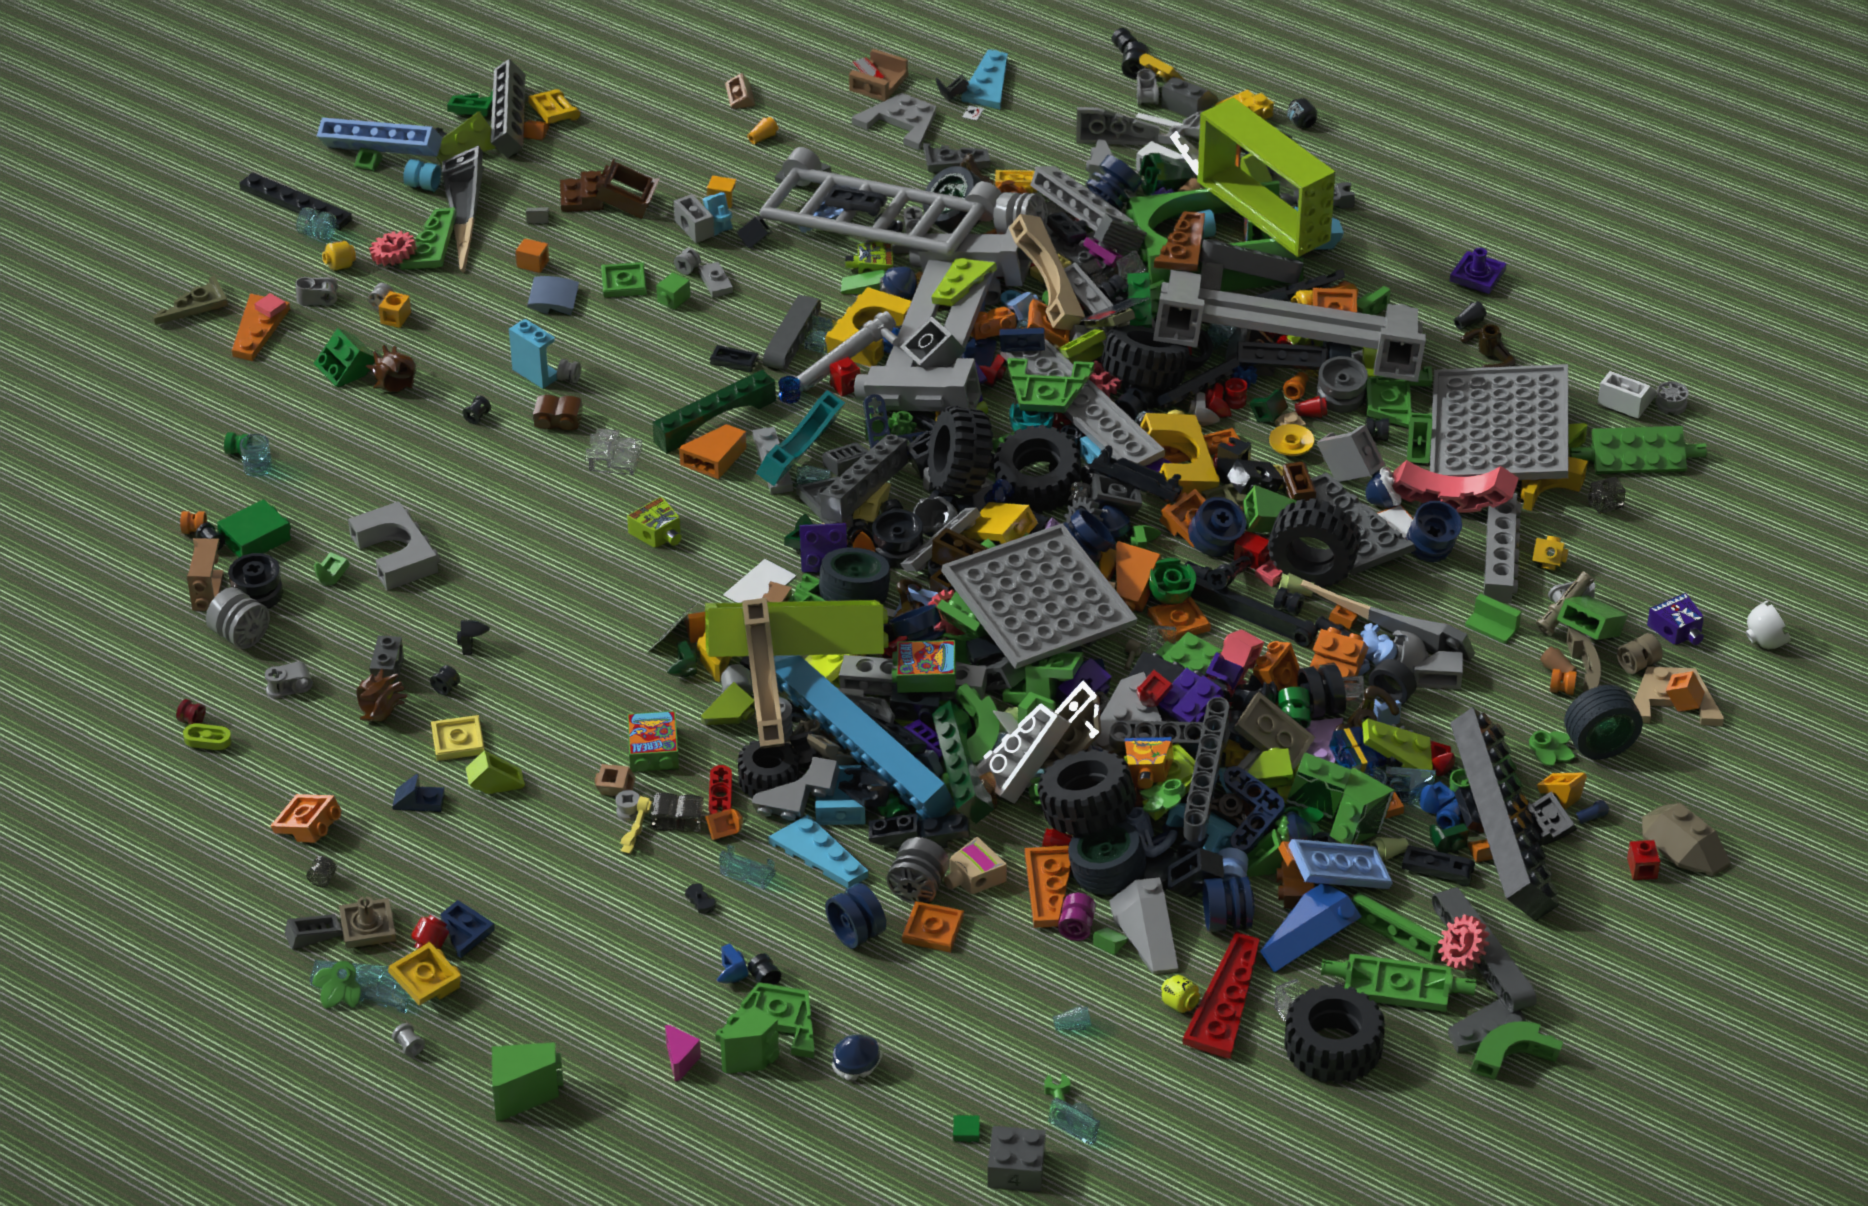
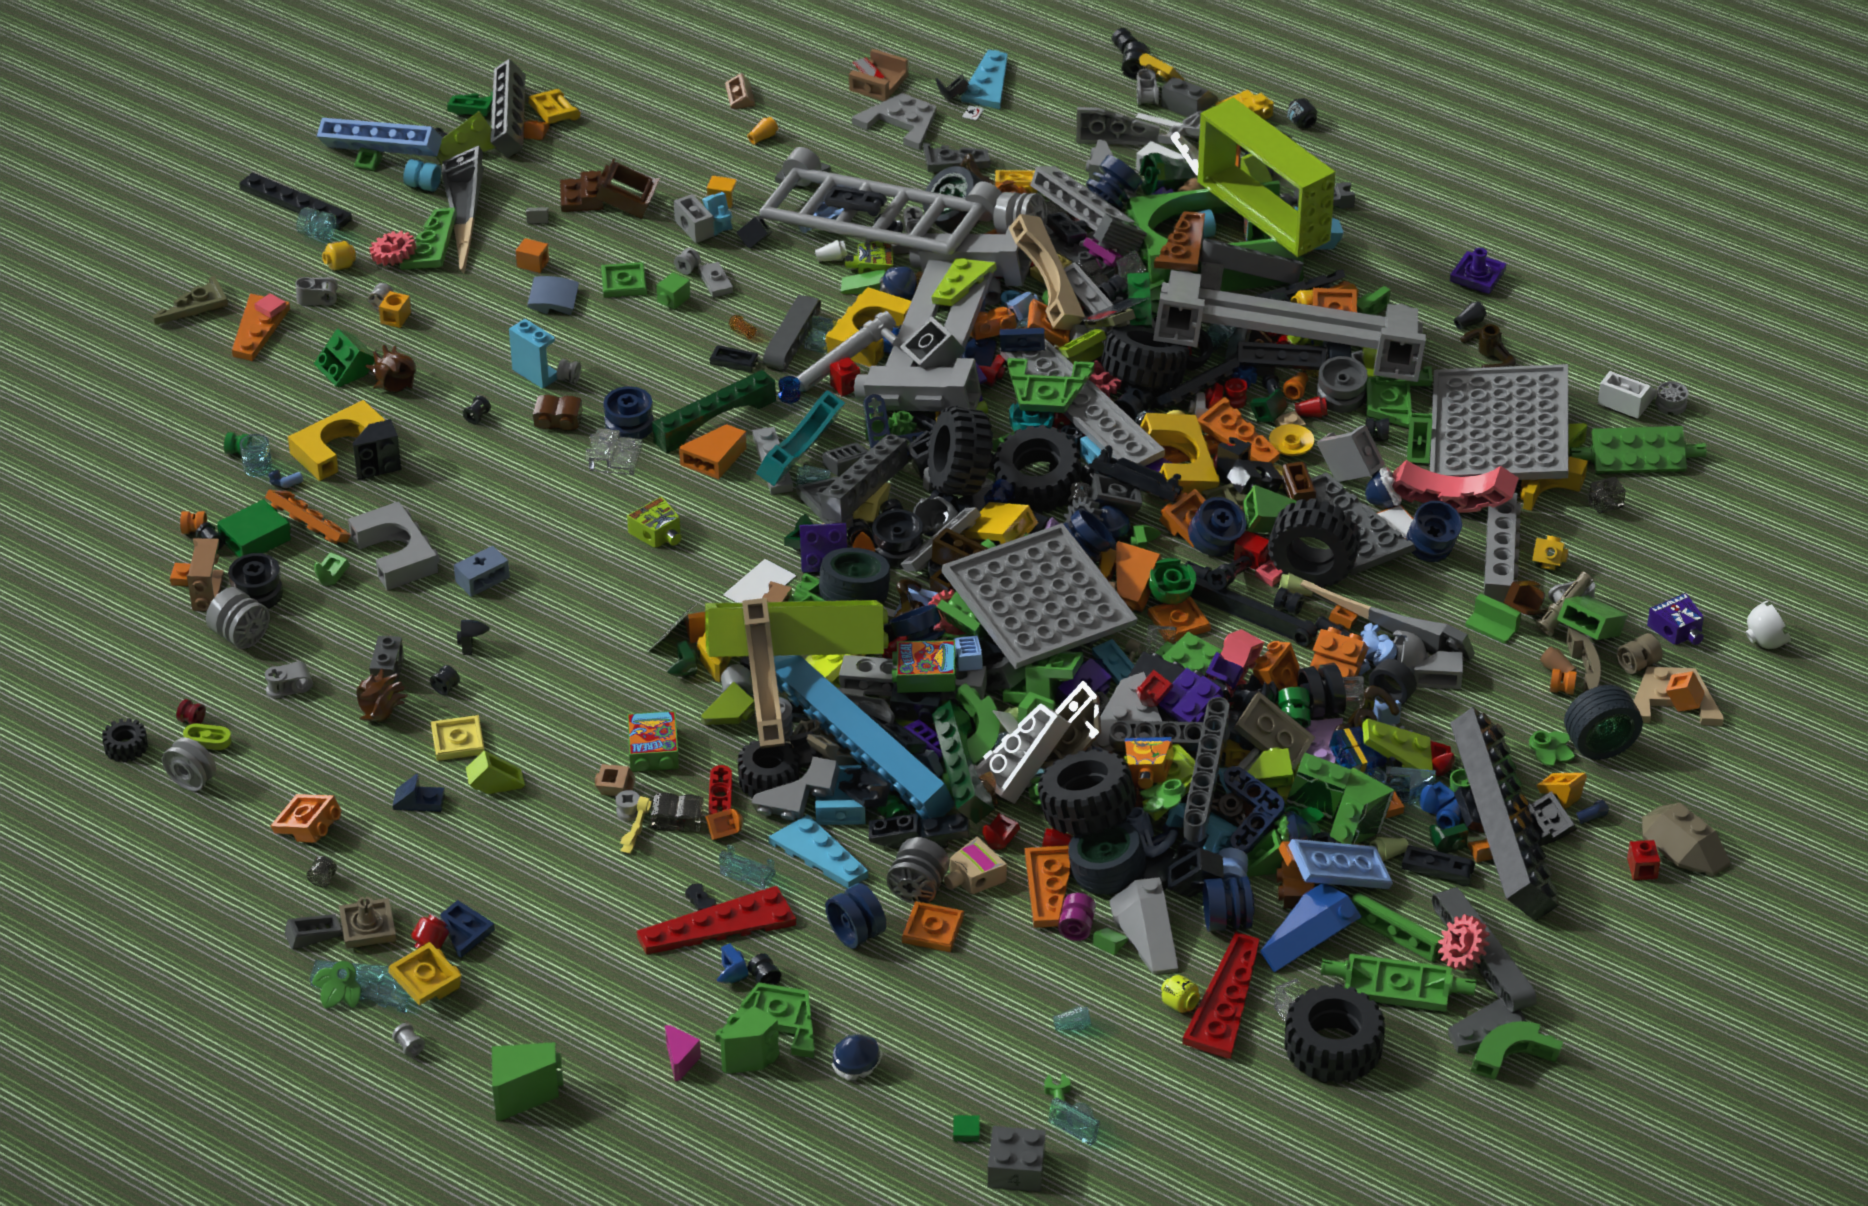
none -> black tyre [102,718,148,763]
none -> light grey wheel [162,737,216,791]
none -> orange plate [170,563,191,586]
none -> orange wing [265,490,351,544]
none -> arm [268,470,303,488]
none -> yellow arch [288,400,385,481]
none -> black slope [352,419,402,480]
none -> sand blue brick [454,546,510,597]
none -> dark blue wheel [603,386,654,442]
none -> red wing [637,885,796,955]
none -> clear orange pin [728,315,757,339]
none -> white cone [815,240,847,262]
none -> light blue slope [954,636,983,671]
none -> red plate [983,813,1020,850]
none -> medium azure plate [1092,639,1134,685]
none -> orange wing [1197,397,1280,465]
none -> black pin [1262,373,1284,395]
none -> reddish brown panel [1503,580,1548,615]

